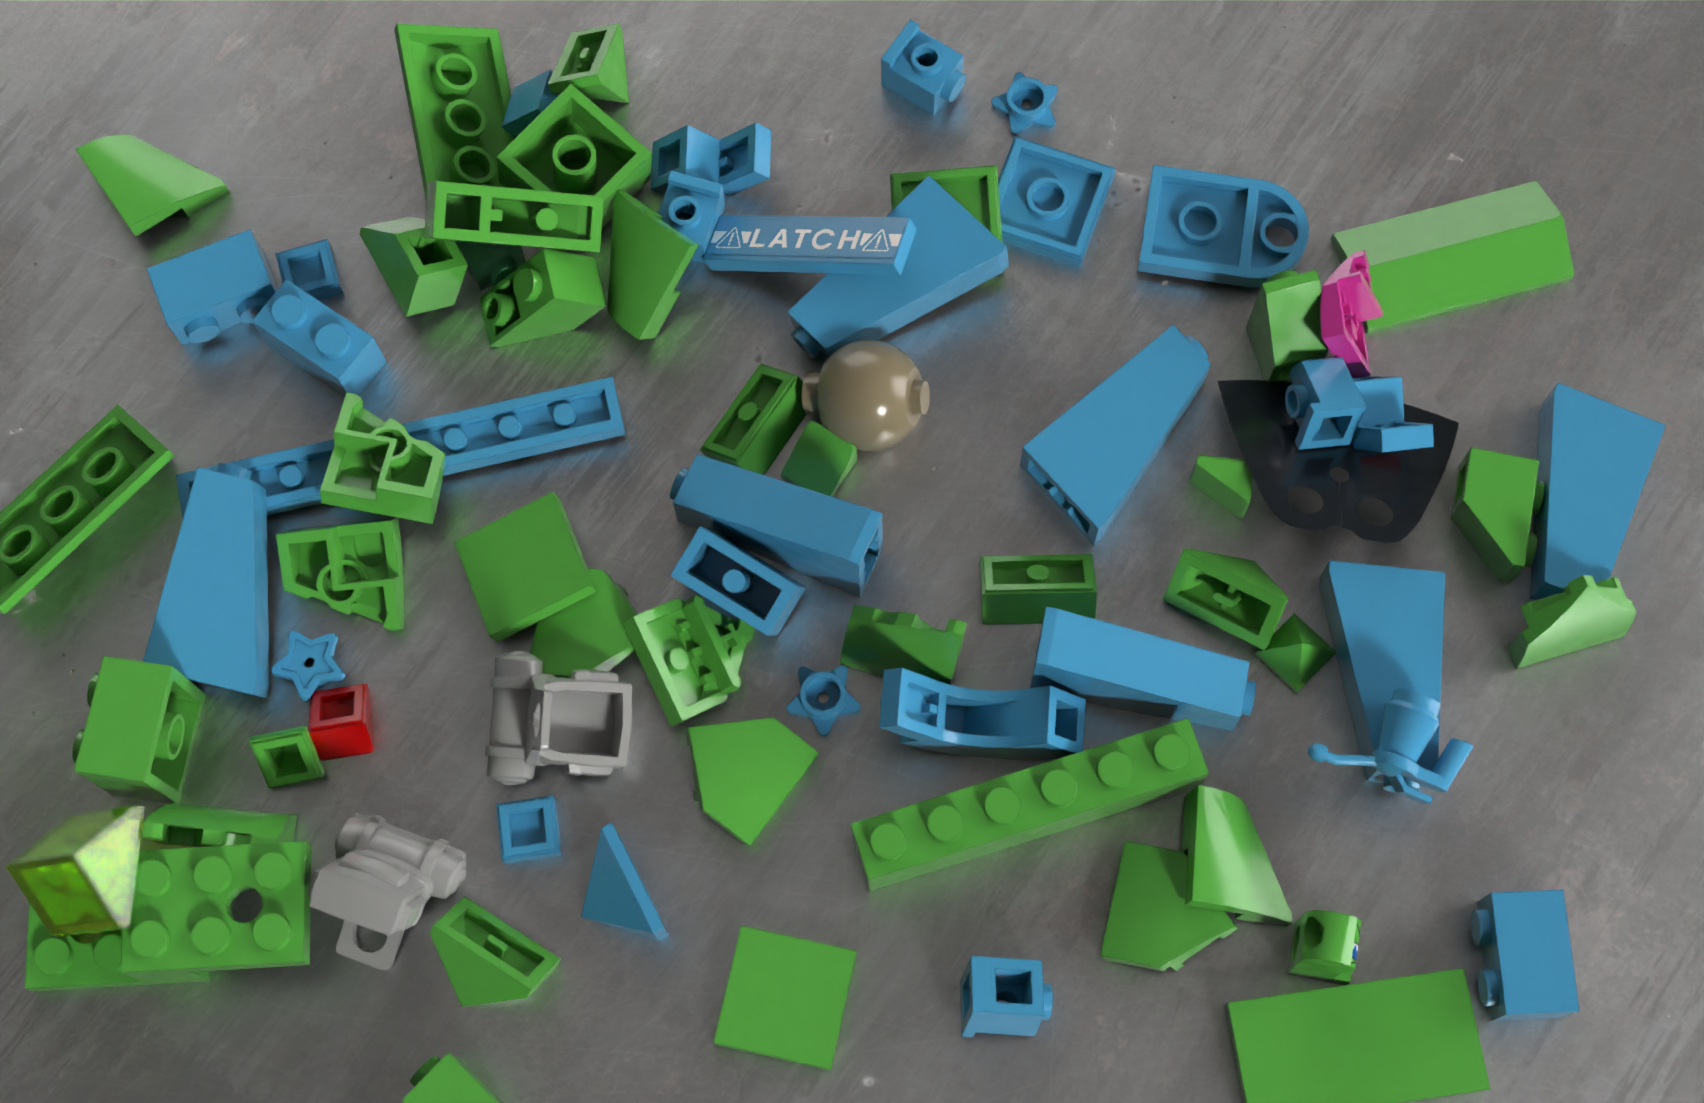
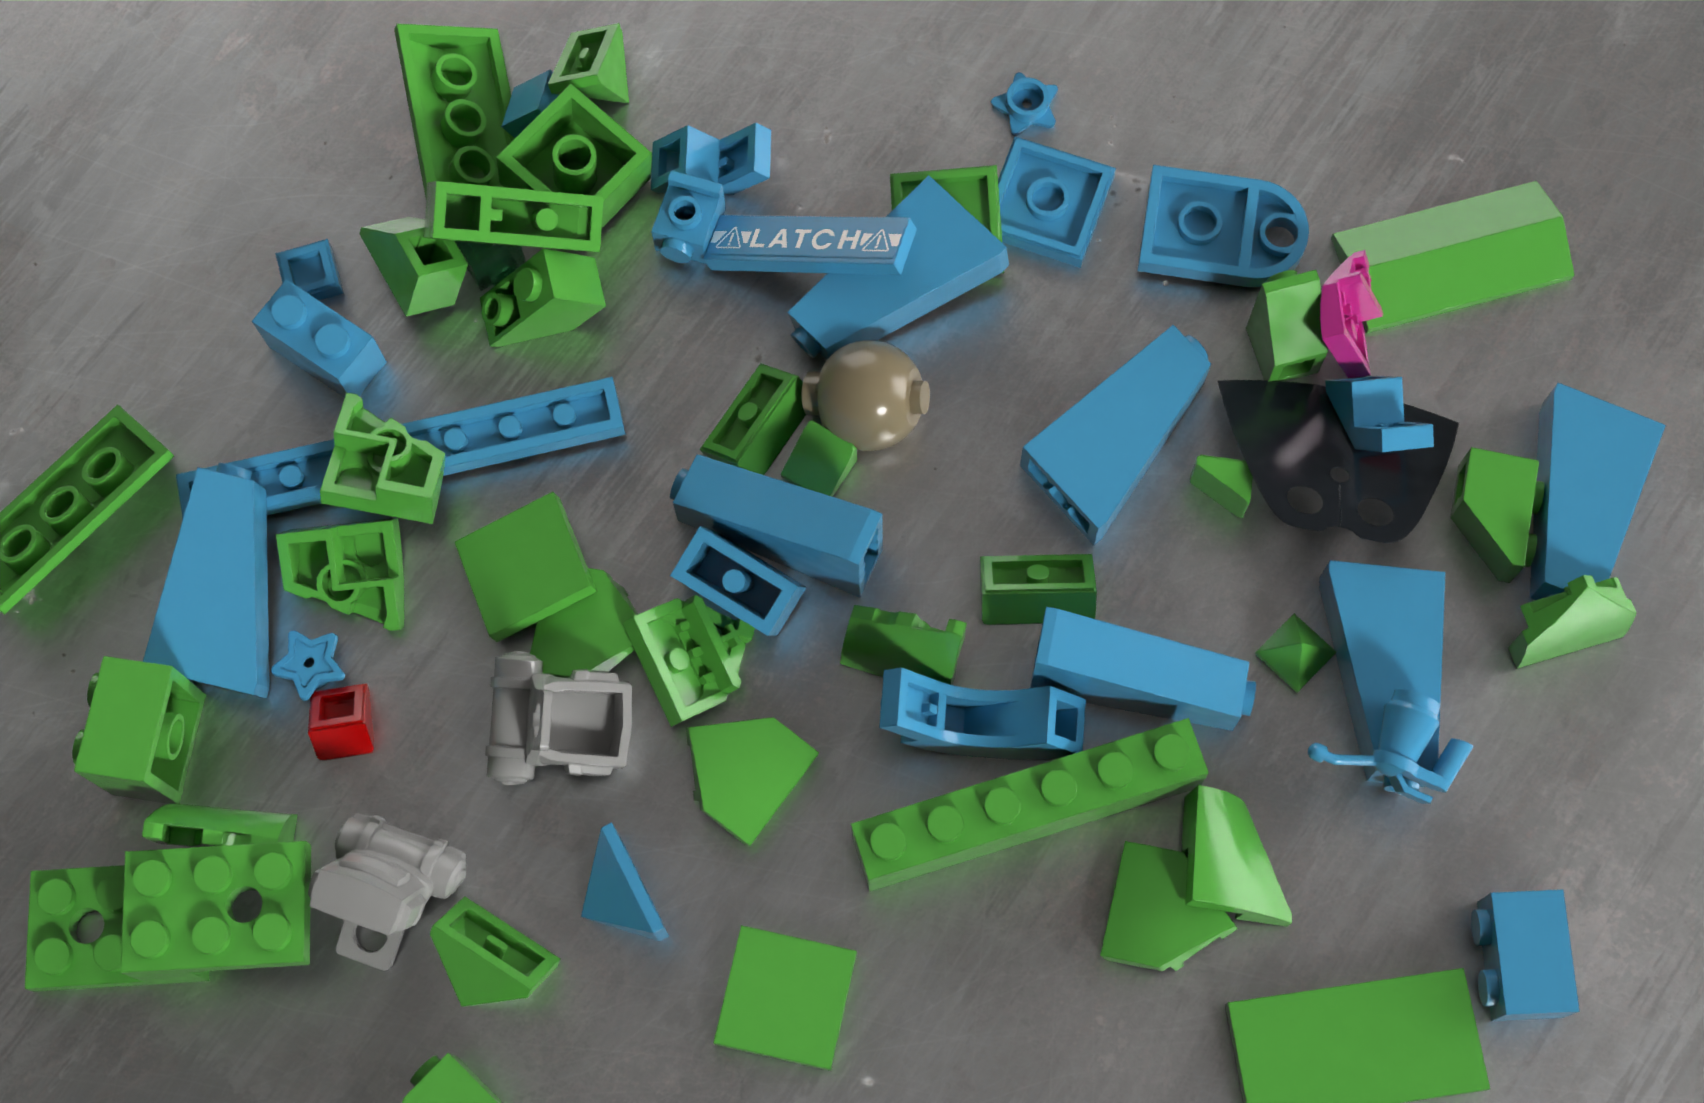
clear neon green slope [5,805,145,936] -> none
bright green slope [76,134,230,237] -> none
dark azure brick [147,229,278,345] -> none
bright green slope [249,725,325,788] -> none
dark azure tile [496,795,563,864] -> none
bright green slope [607,190,699,340] -> none
dark azure plate [786,665,861,736] -> none
dark azure brick [881,19,966,116] -> none
dark azure brick [960,956,1053,1037] -> none
bright green slope [1163,548,1289,650] -> none
dark azure brick [1285,357,1366,450] -> none
bright green leg [1287,910,1362,985] -> none

